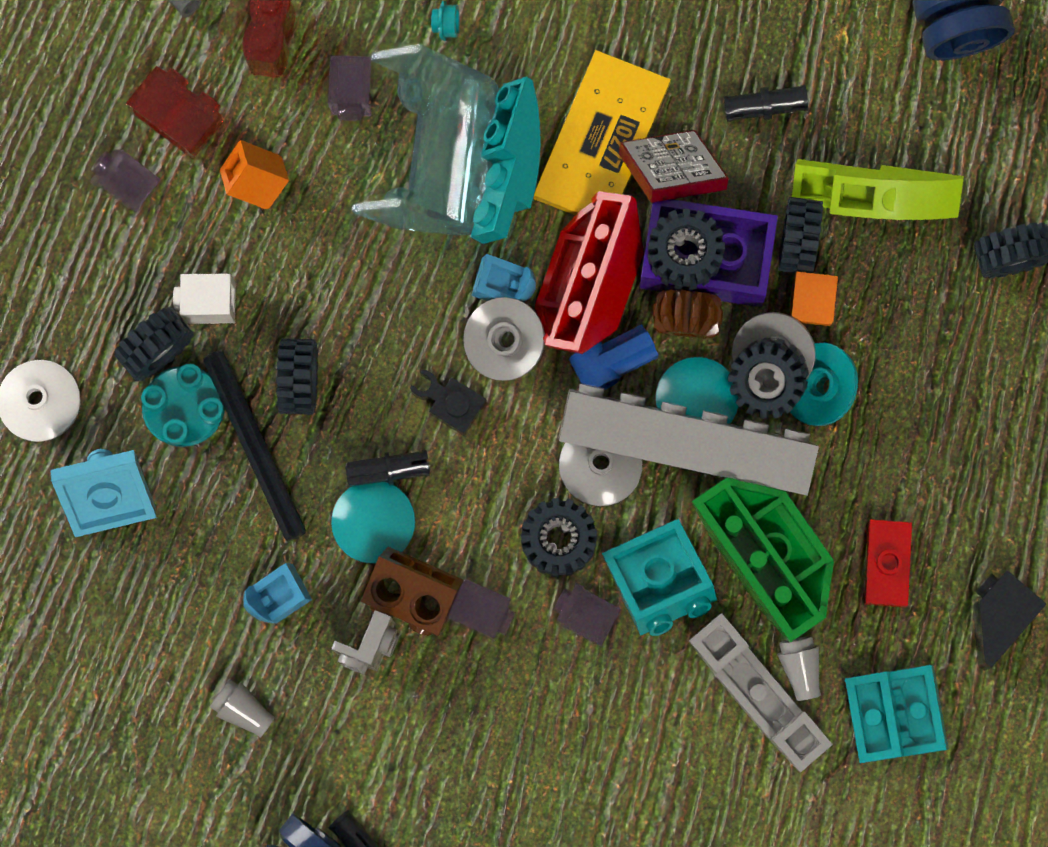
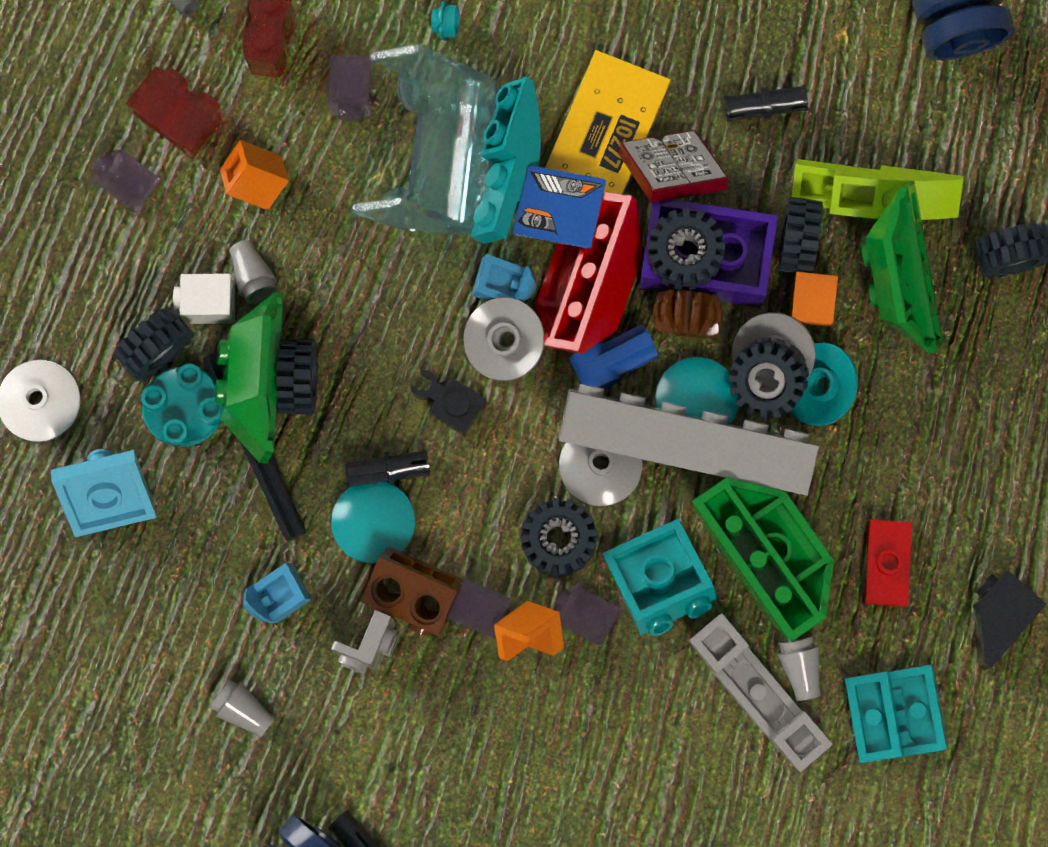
none -> green wedge [214,292,284,464]
none -> light grey cone [229,240,277,304]
none -> orange panel [494,601,564,661]
none -> blue sticker [513,165,606,248]
none -> green wedge [862,181,943,353]

